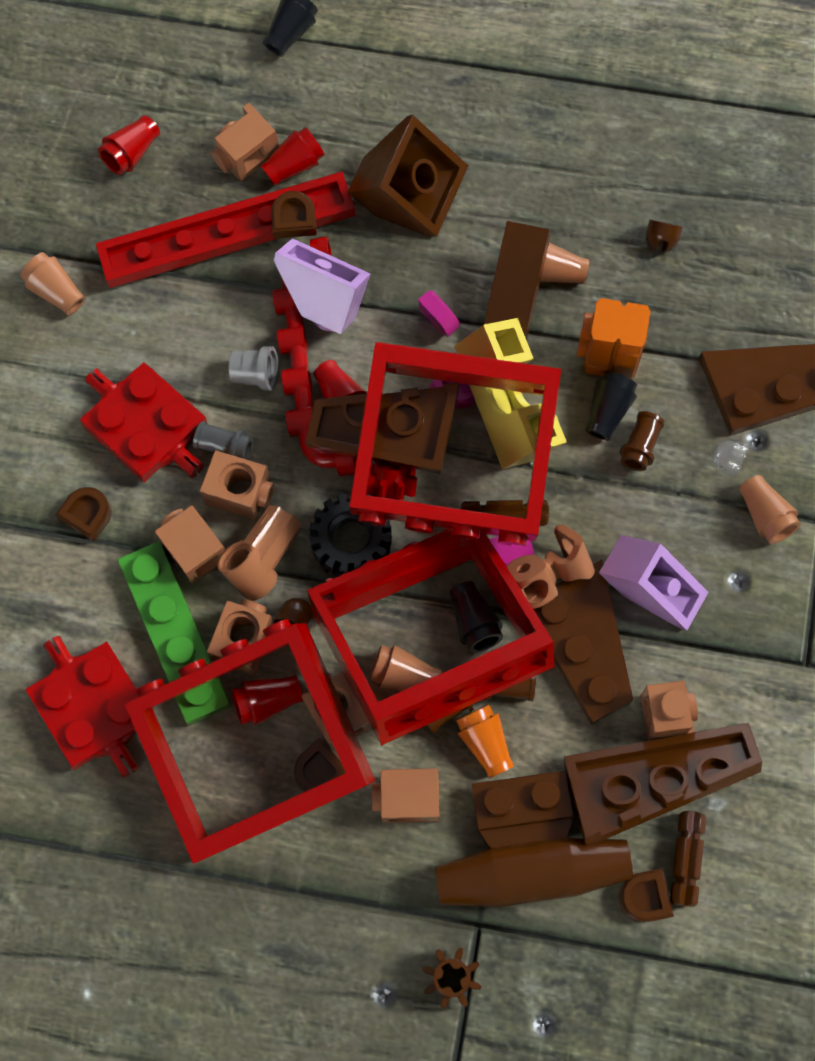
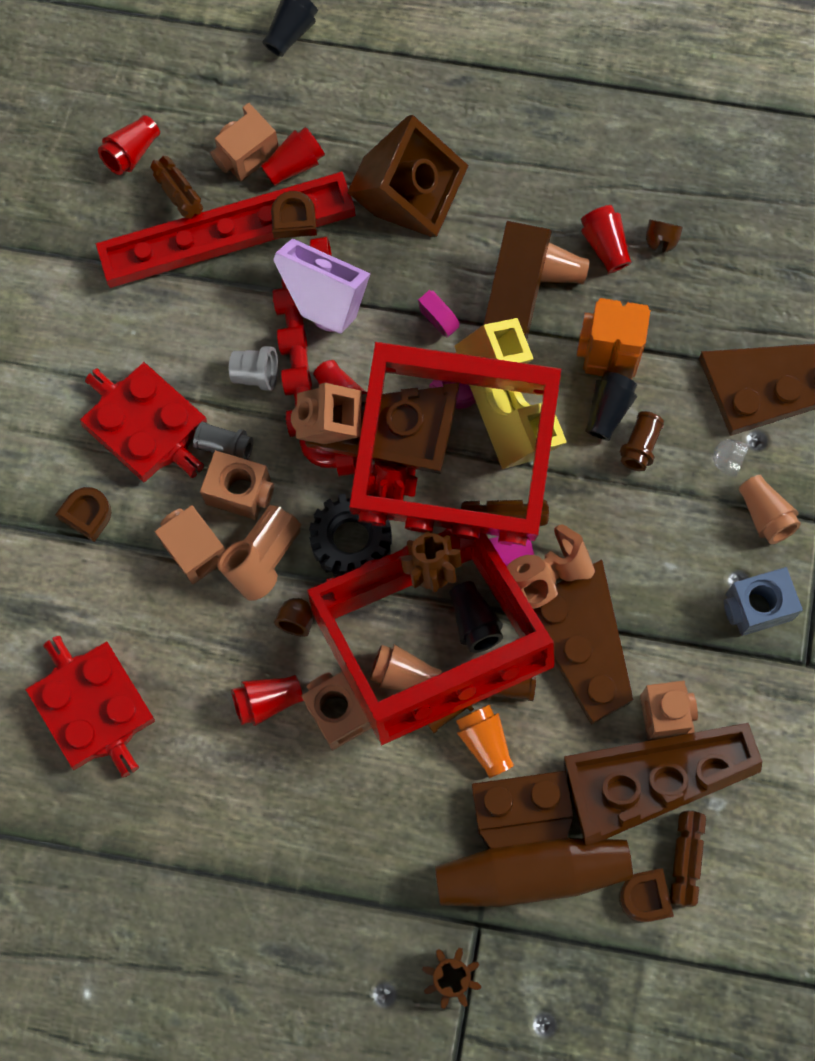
nougat cone [20,252,86,316] -> none
bright green plate [118,541,231,726] -> none
red window [125,619,376,864] -> none
nougat brick [207,599,274,676] -> none
reddish brown tile [294,738,346,792] -> none
nougat brick [372,768,440,823] -> none
lavender slope [599,535,709,631] -> none
none -> reddish brown axle [150,156,203,219]
none -> nougat brick [291,383,362,444]
none -> reddish brown gear [401,531,462,592]
none -> red cone [581,205,632,273]
none -> sand blue brick [724,567,803,636]

